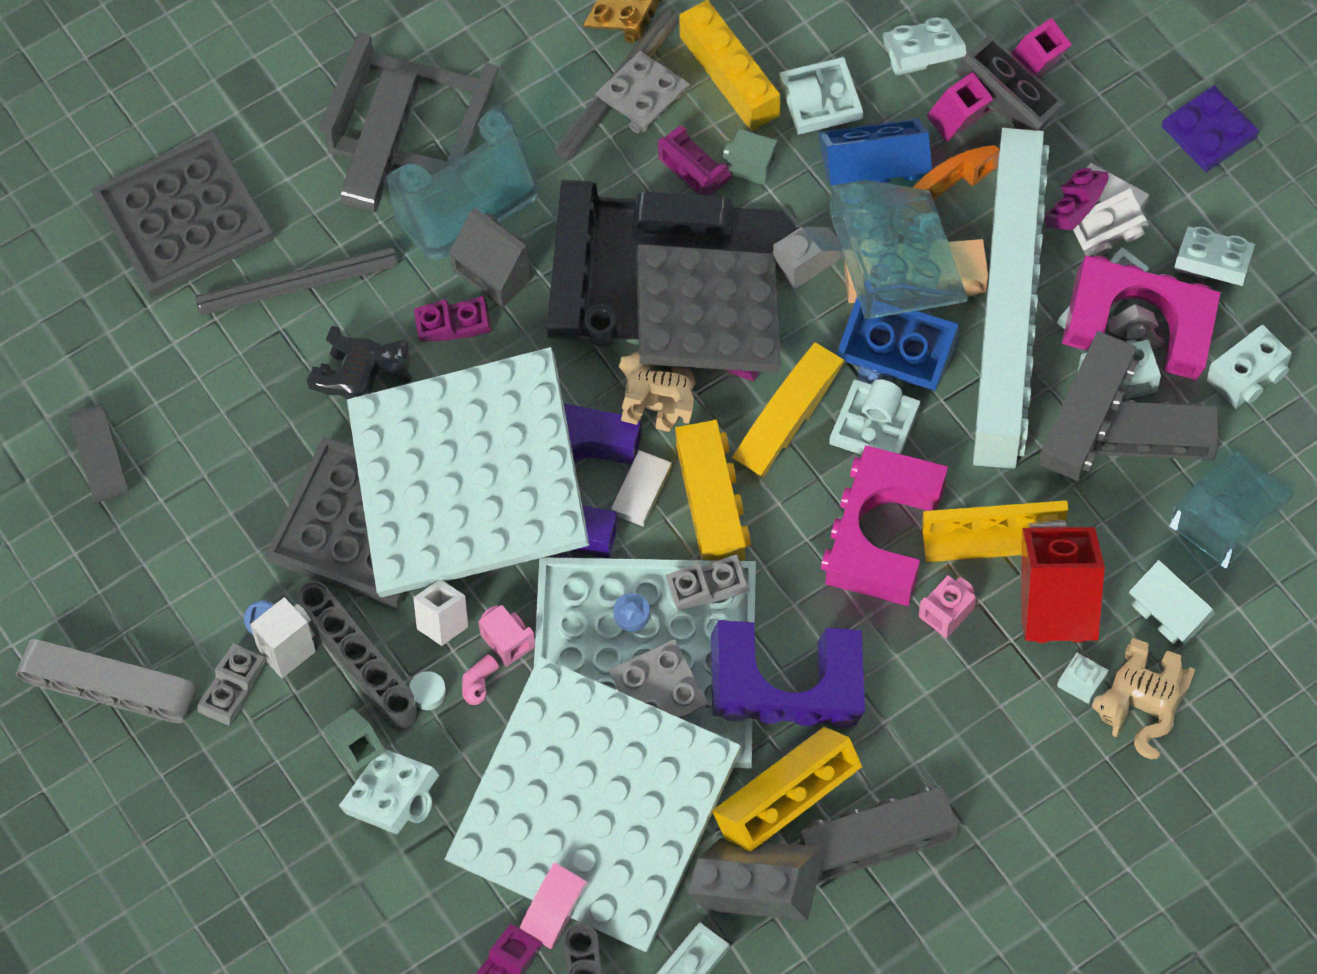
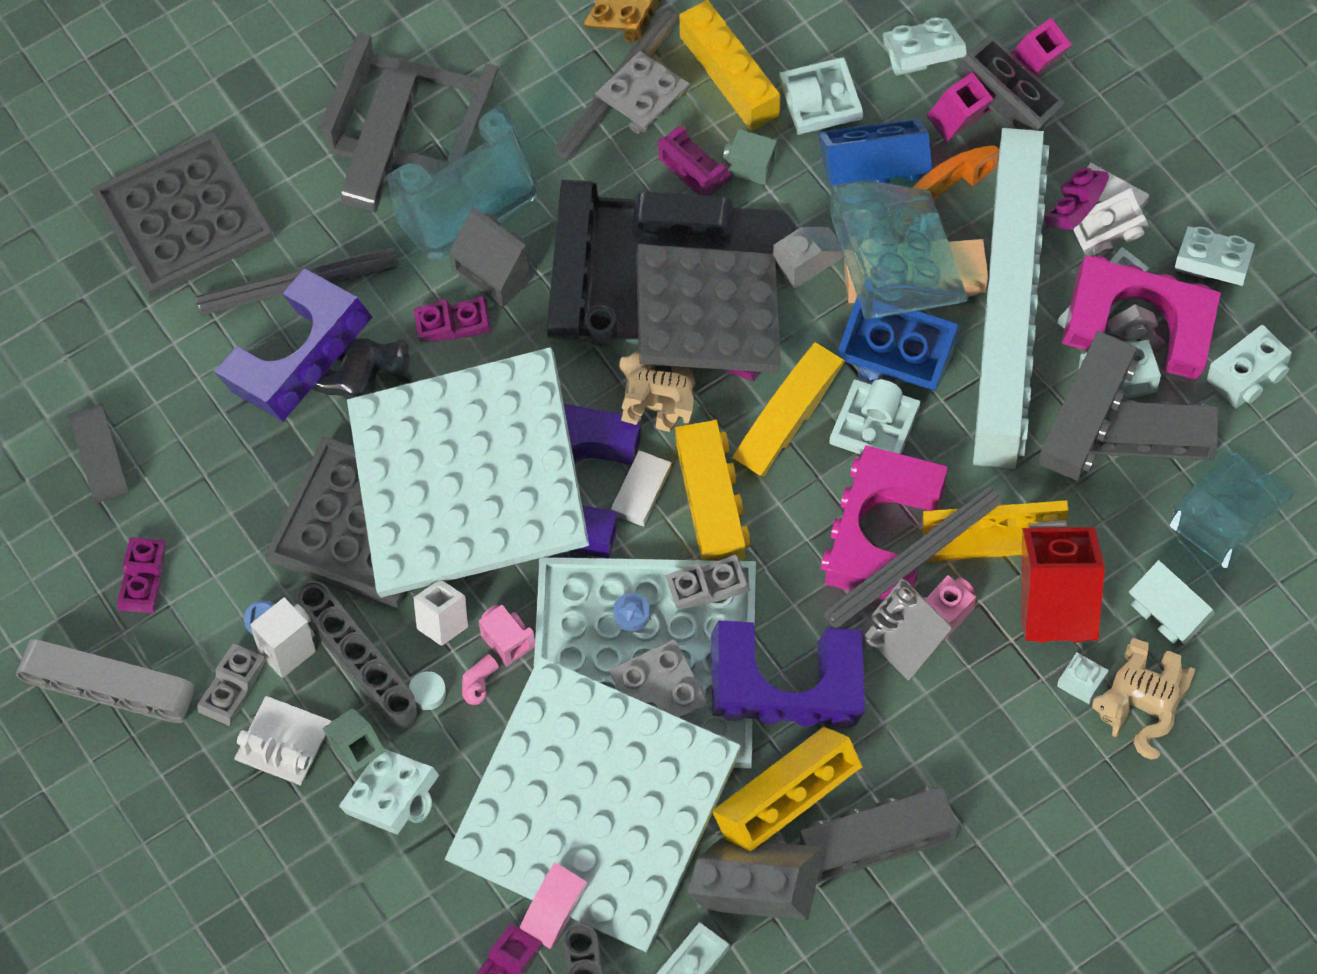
dark purple plate [1162,85,1259,172] -> none
none -> magenta slope [117,537,166,614]
none -> arch [215,268,373,422]
none -> white hinge [234,696,332,785]
none -> dark grey axle [824,487,1002,628]
none -> light grey hinge [860,578,953,681]

